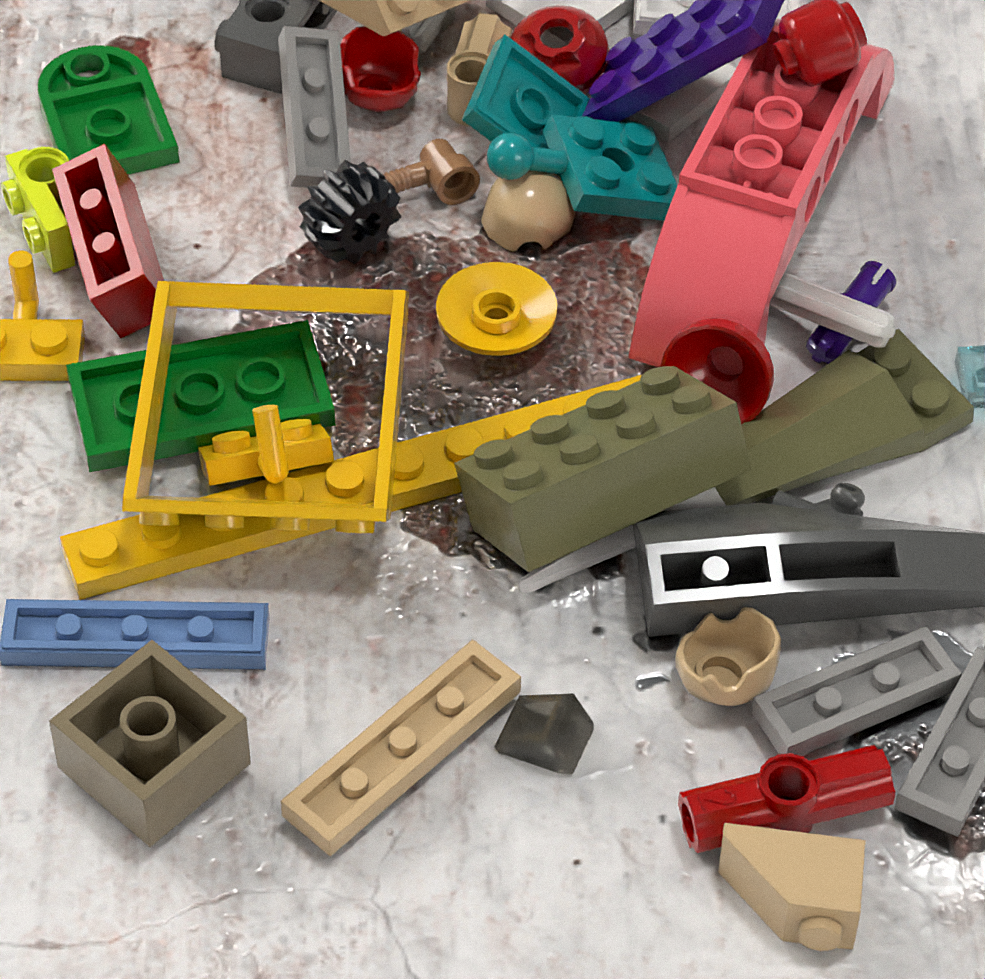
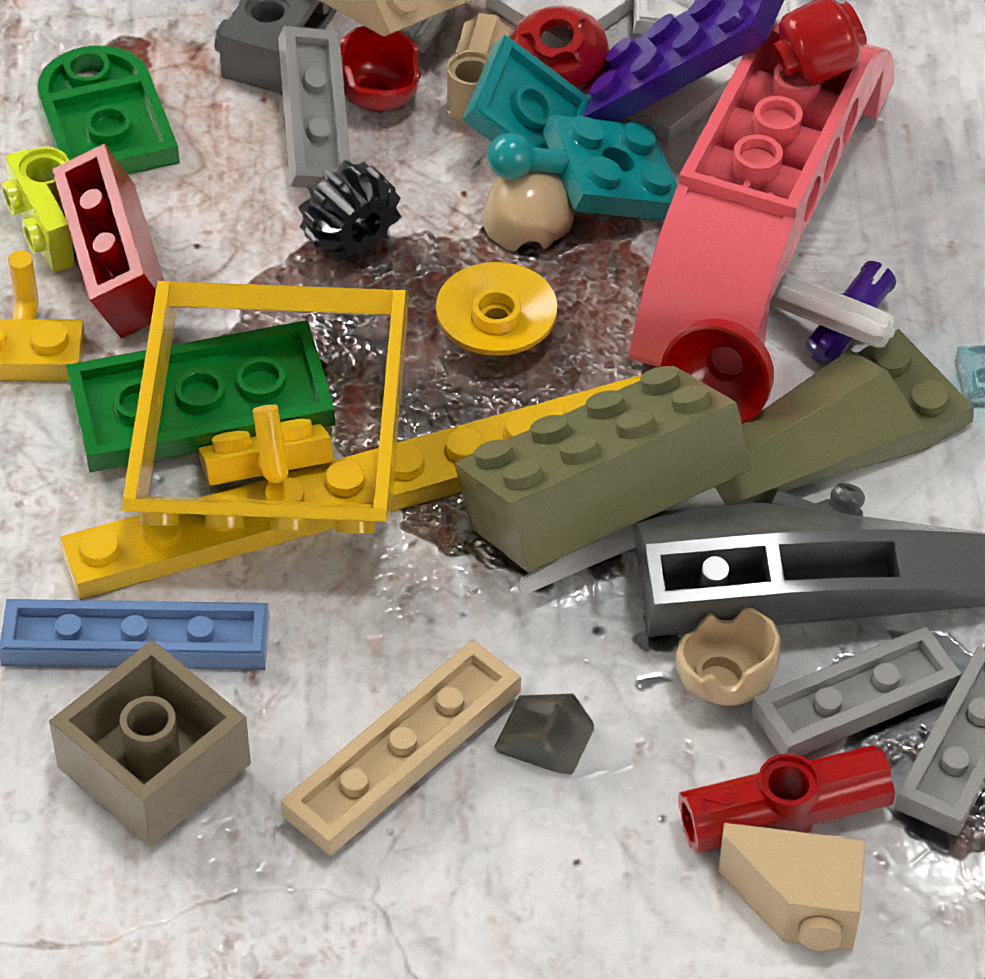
medium nougat brick [384,138,480,205] -> none

